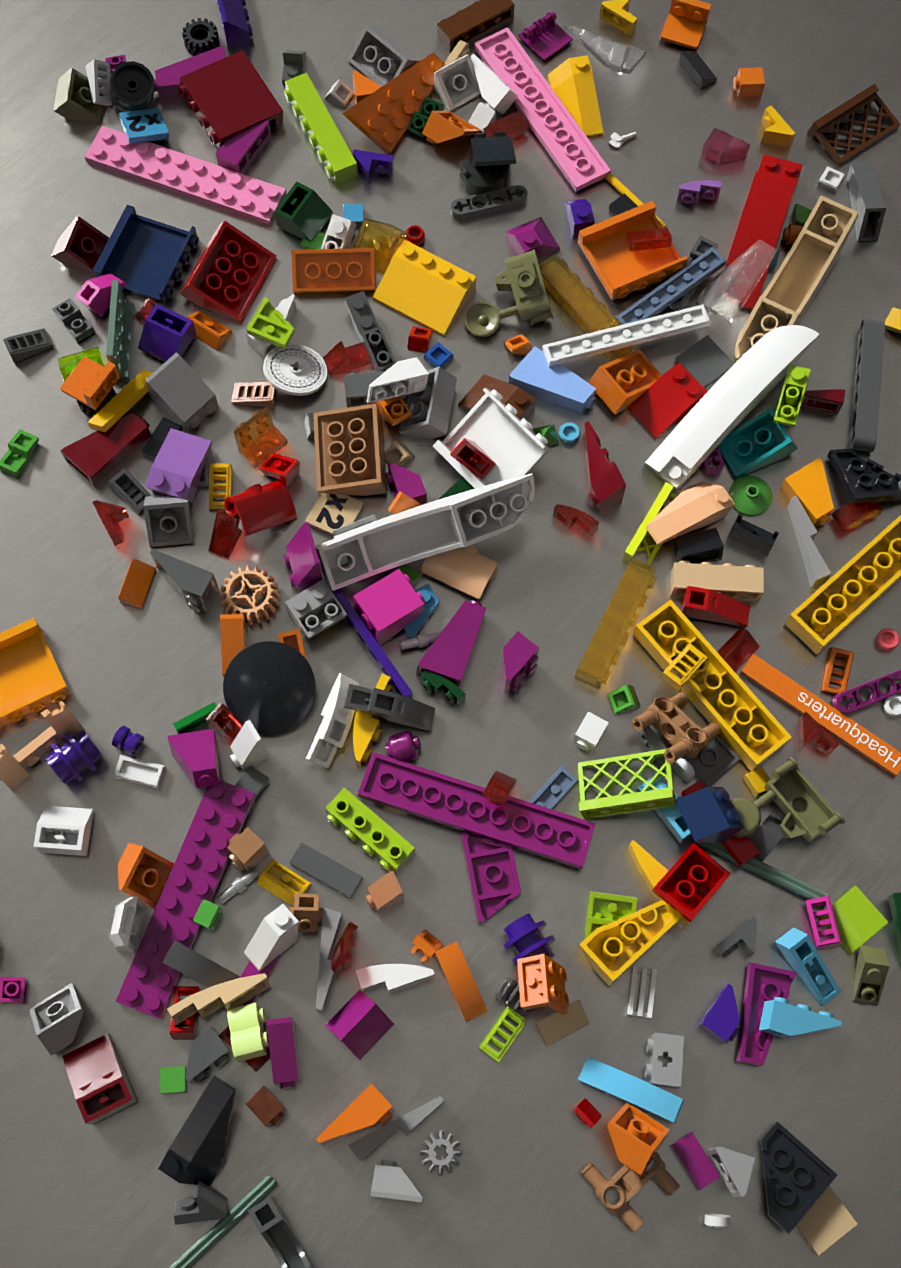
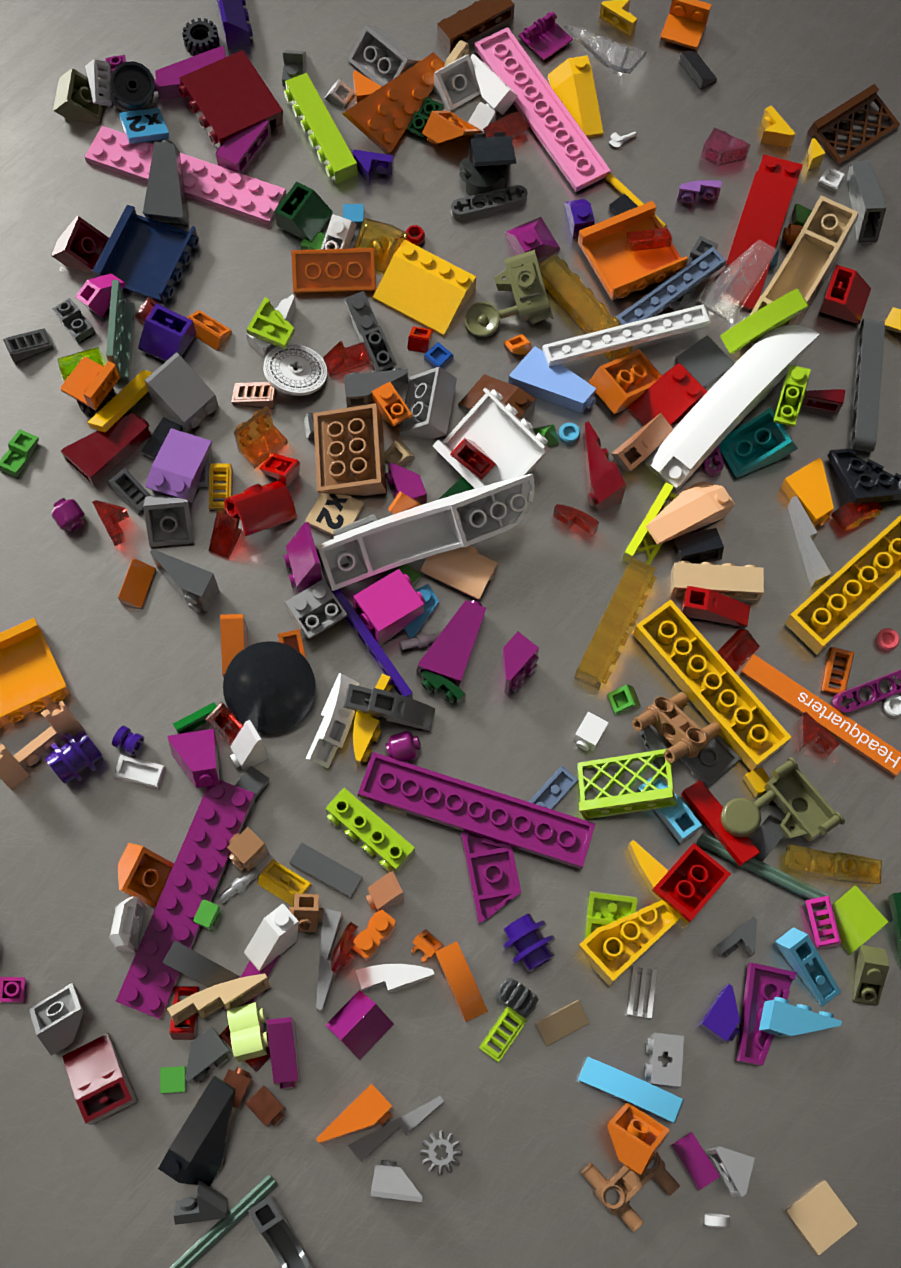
white slope [33,806,94,856] -> none
red slope [180,220,277,323] -> none
light nougat gear [219,565,280,625] -> none
white slope [367,357,429,403] -> none
clear red slope [483,771,517,805] -> none
orange bracket [517,954,569,1015] -> none
red slope [573,1098,602,1129] -> none
yellow slope [661,643,708,692] -> none
white tile [672,758,695,782] -> none
dark blue slope [675,786,744,843] -> none
black hinge [728,514,779,555] -> none
bright green dish [729,475,772,516] -> none
orange brick [733,67,765,97] -> none
black plate [761,1121,838,1235] -> none
none -> magenta head [51,498,85,532]
none -> dark grey slope [143,140,188,225]
none -> copper brick [223,1067,254,1109]
none -> orange brick [352,910,396,963]
none -> nougat slope [611,413,673,471]
none -> lime slope [720,288,809,354]
none -> clear yellow slope [785,844,882,884]
none -> yellow slope [807,138,825,170]
none -> red slope [819,264,871,324]

